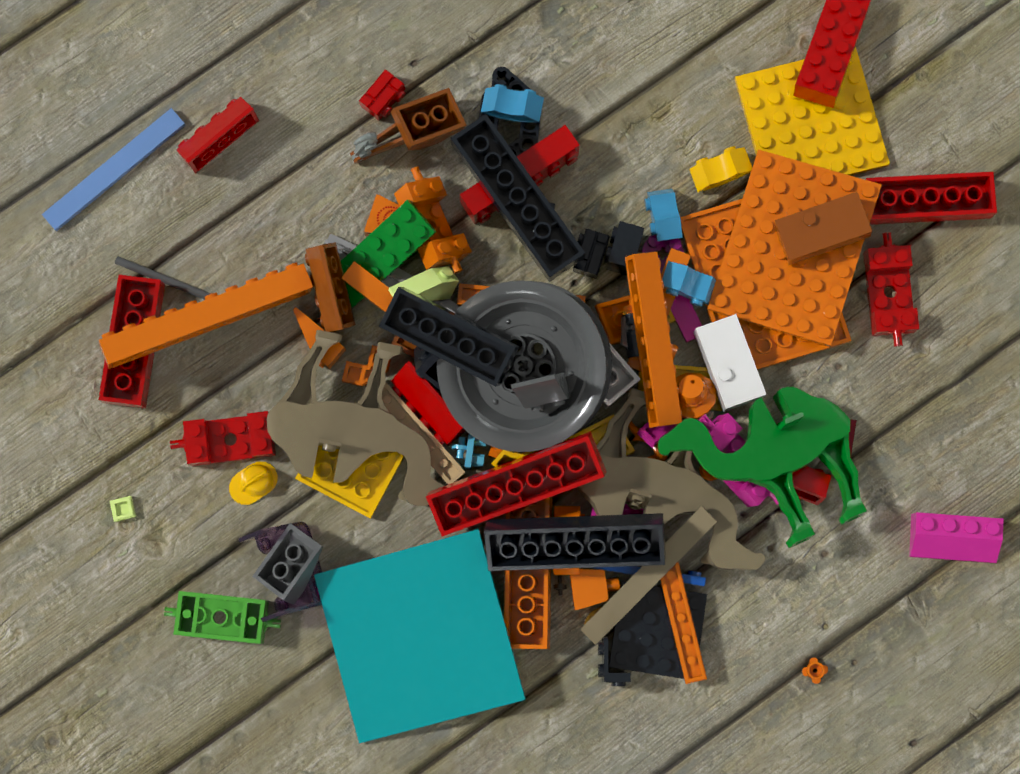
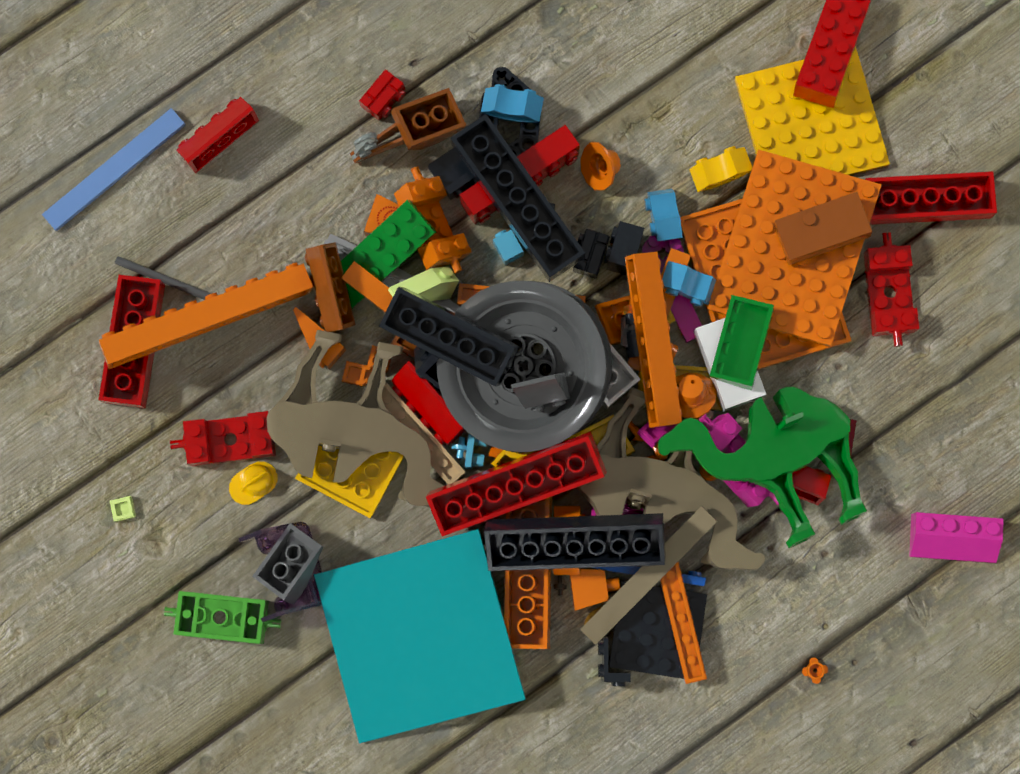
none -> black bracket [428,148,478,200]
none -> medium azure brick [493,230,524,265]
none -> orange hat [580,142,621,190]
none -> green slope [709,295,774,391]

